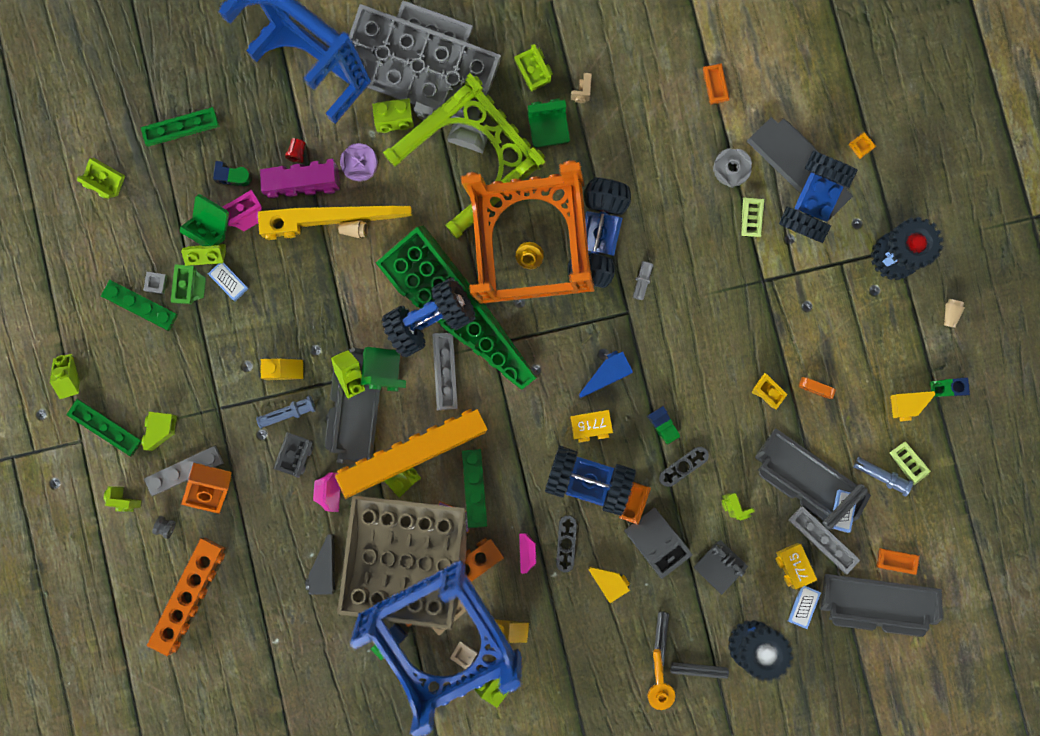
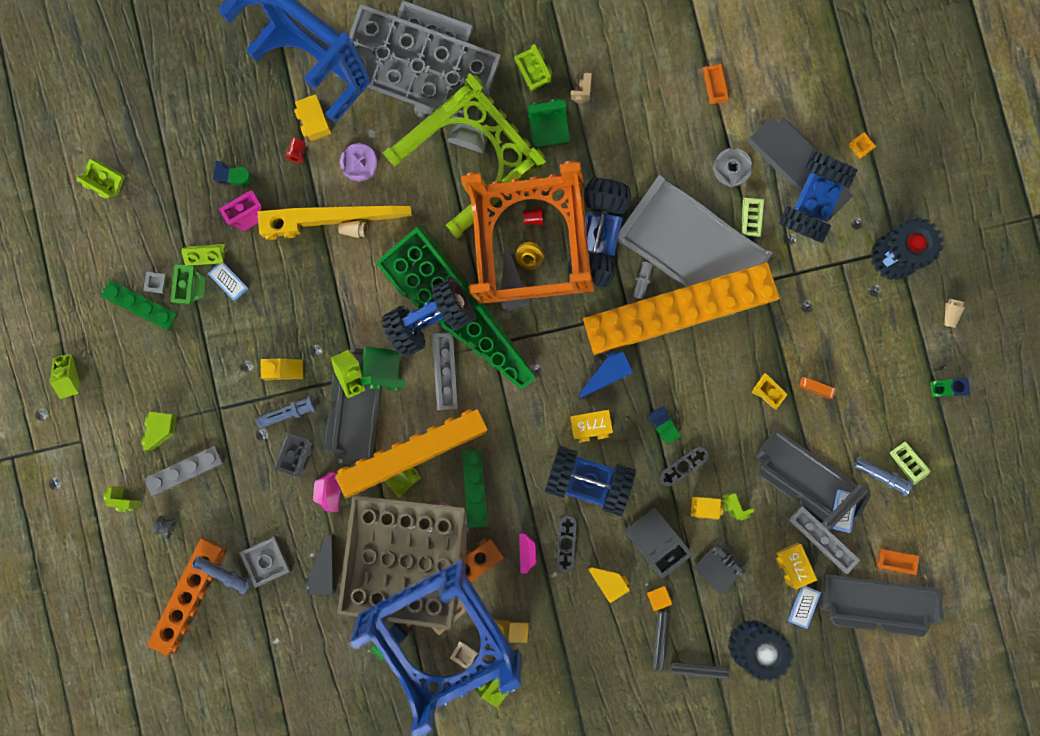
green plate [66,399,142,457] -> none
green plate [140,107,220,147] -> none
green bracket [180,194,229,246] -> none
orange slope [181,463,232,514] -> none
magenta wedge [260,159,340,198] -> none
lime bracket [372,98,414,133] -> none
orange tile [619,482,651,525] -> none
light orange piece [647,649,675,710] -> none
yellow slope [891,391,935,422] -> none
none -> sand blue pin [192,556,251,594]
none -> light grey tile [239,536,291,588]
none -> yellow brick [294,94,332,141]
none -> dark grey slope [500,249,530,313]
none -> red bush [523,206,544,226]
none -> light orange plate [583,262,779,355]
none -> light grey panel [617,175,773,317]
none -> light orange tile [647,586,672,612]
none -> yellow brick [690,497,724,519]

